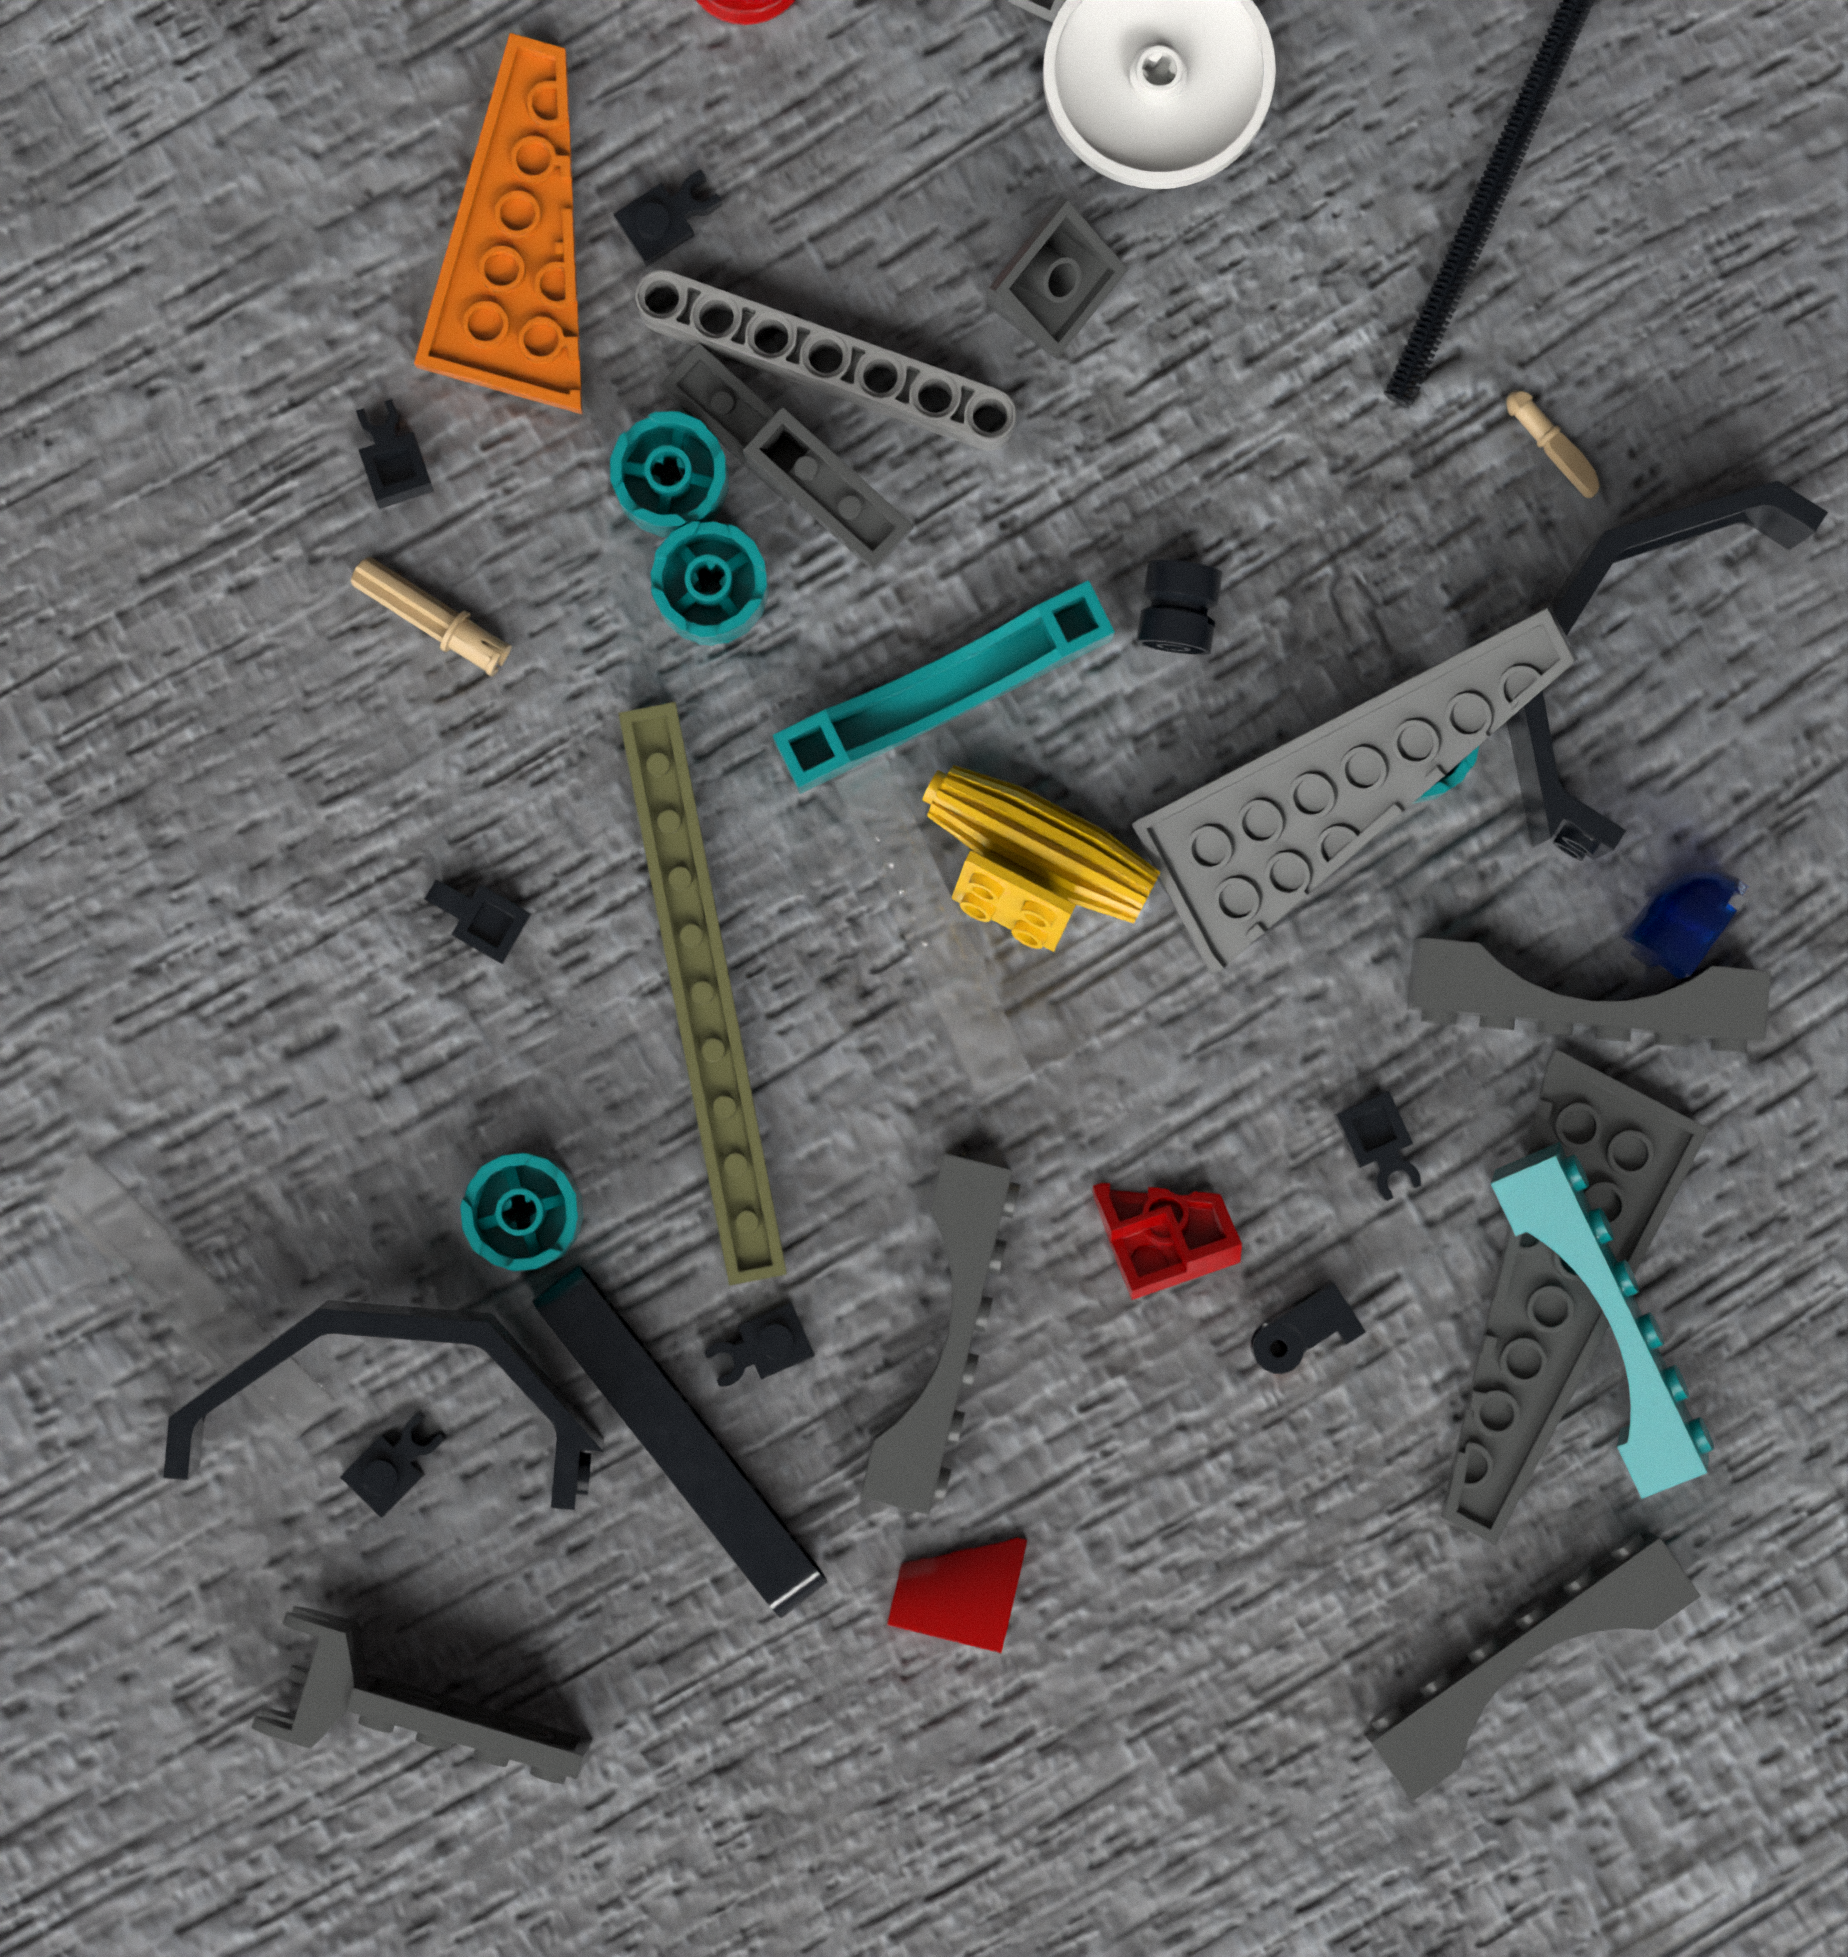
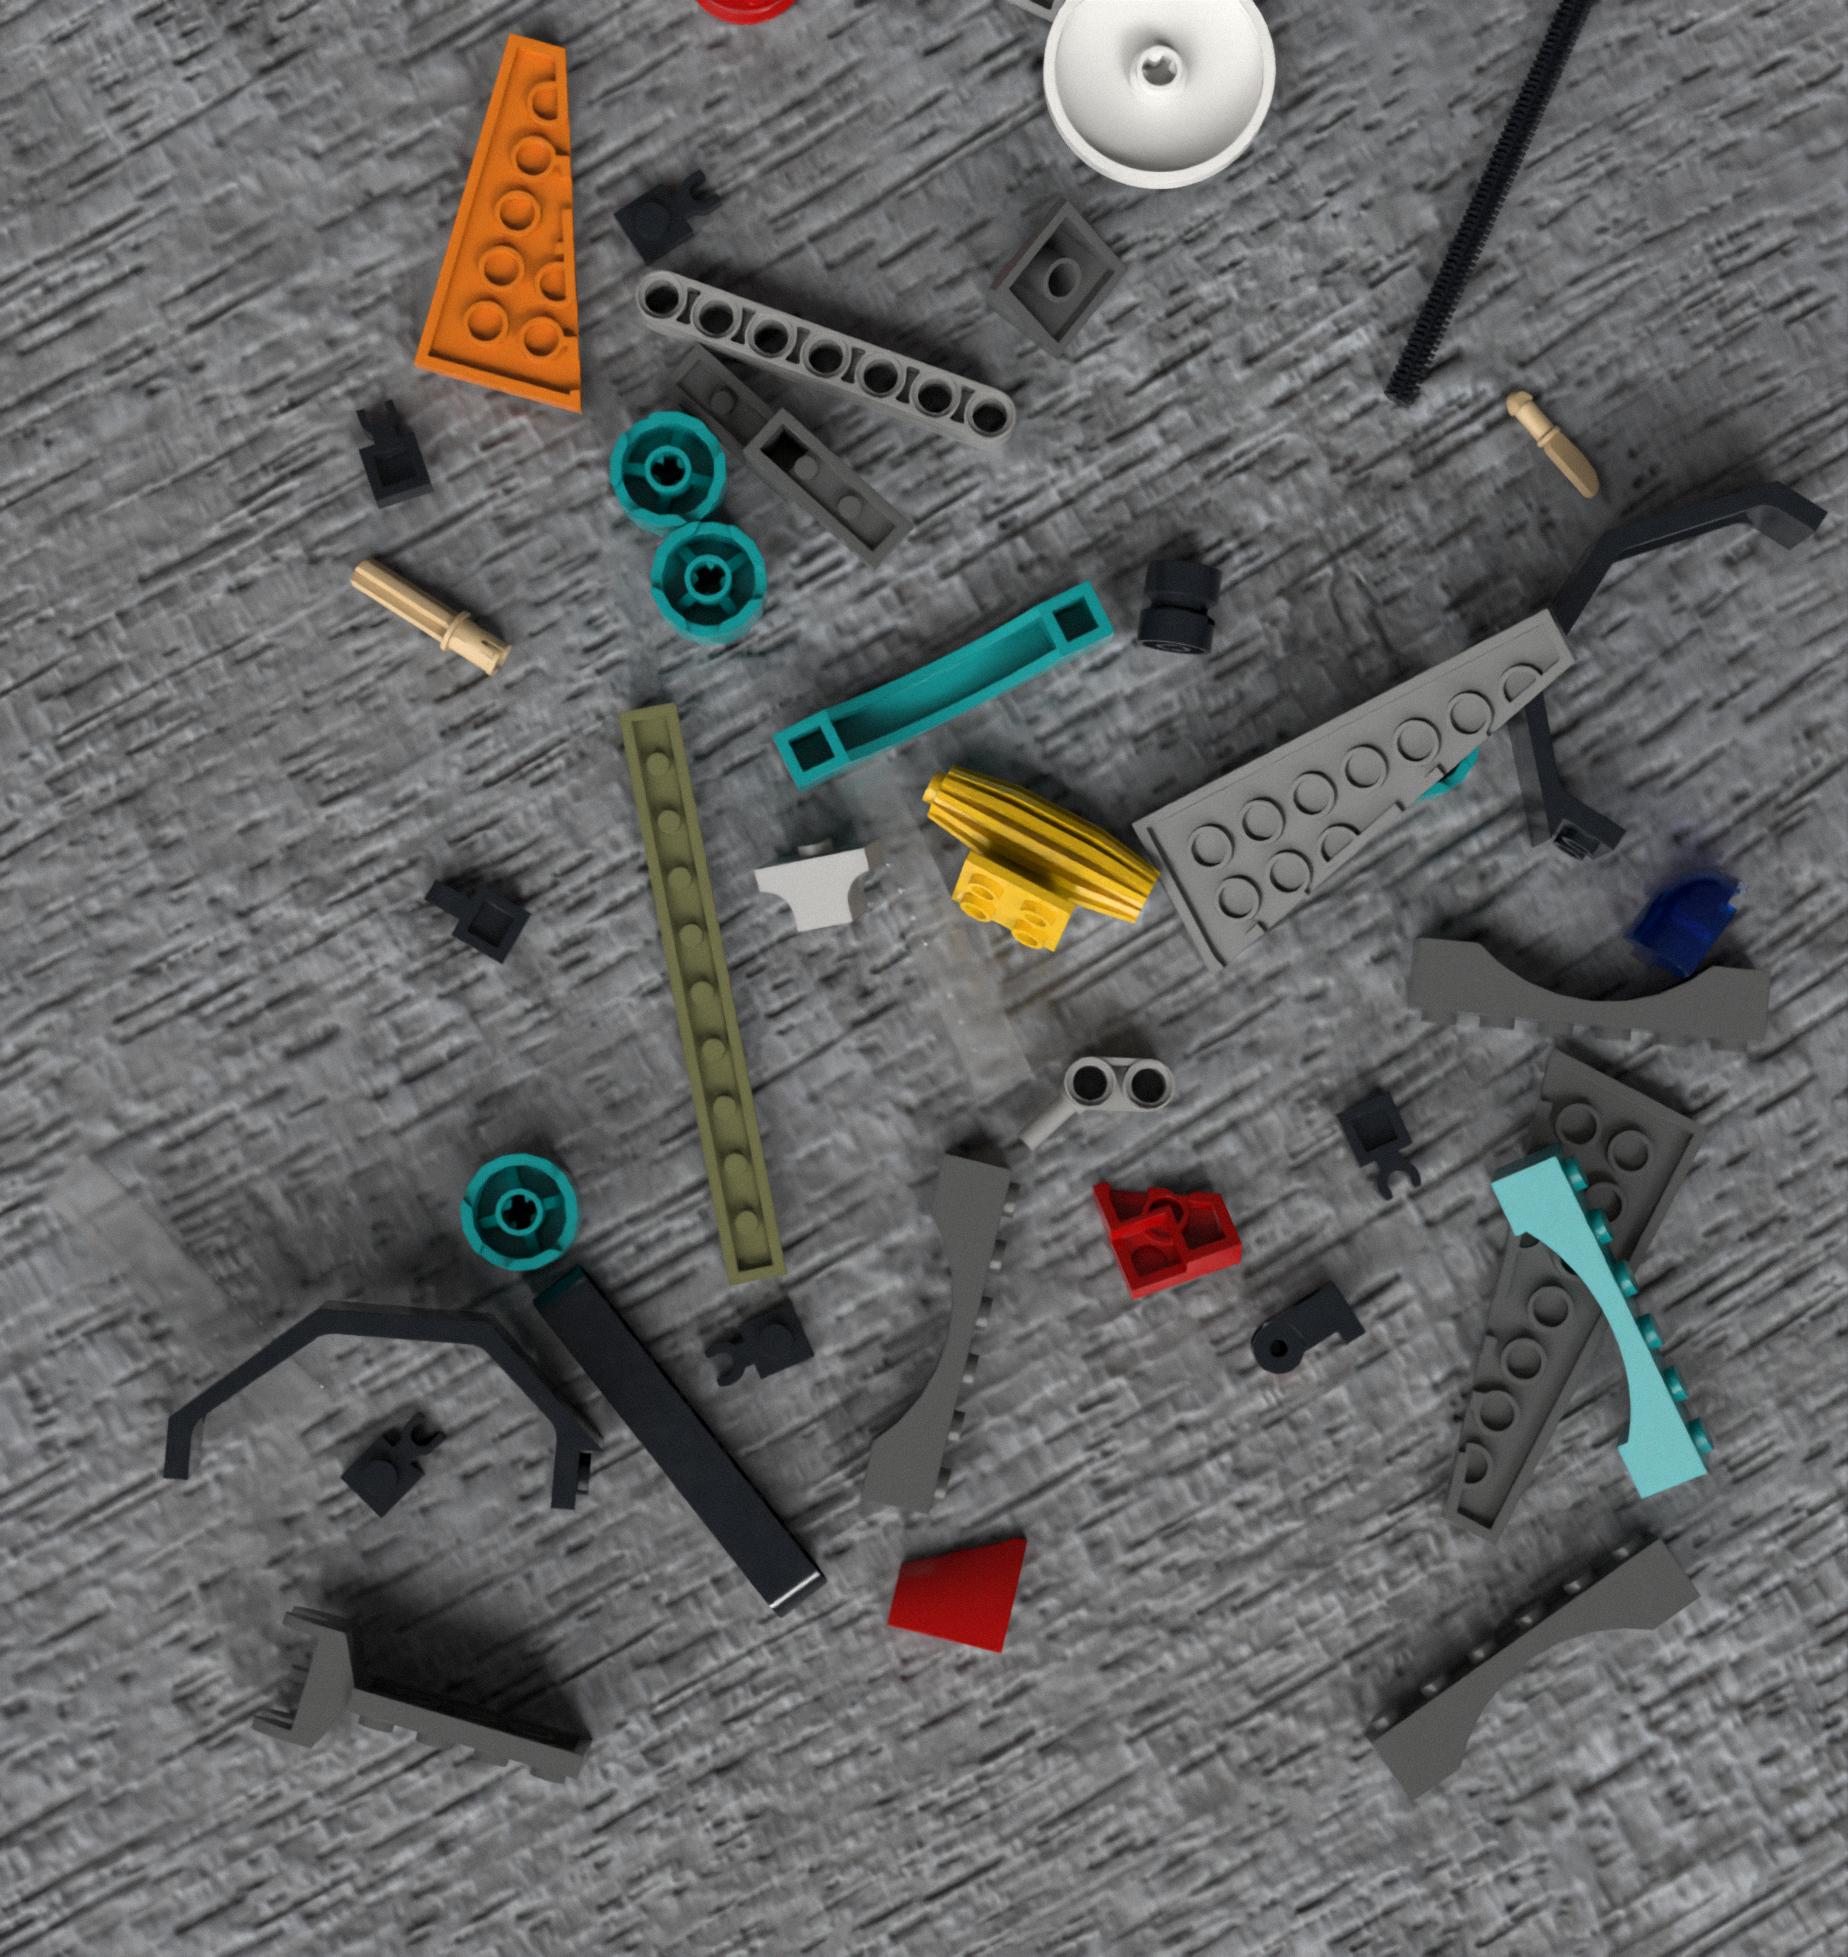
none -> brick [754,838,885,932]
none -> light grey beam [1017,1056,1176,1151]

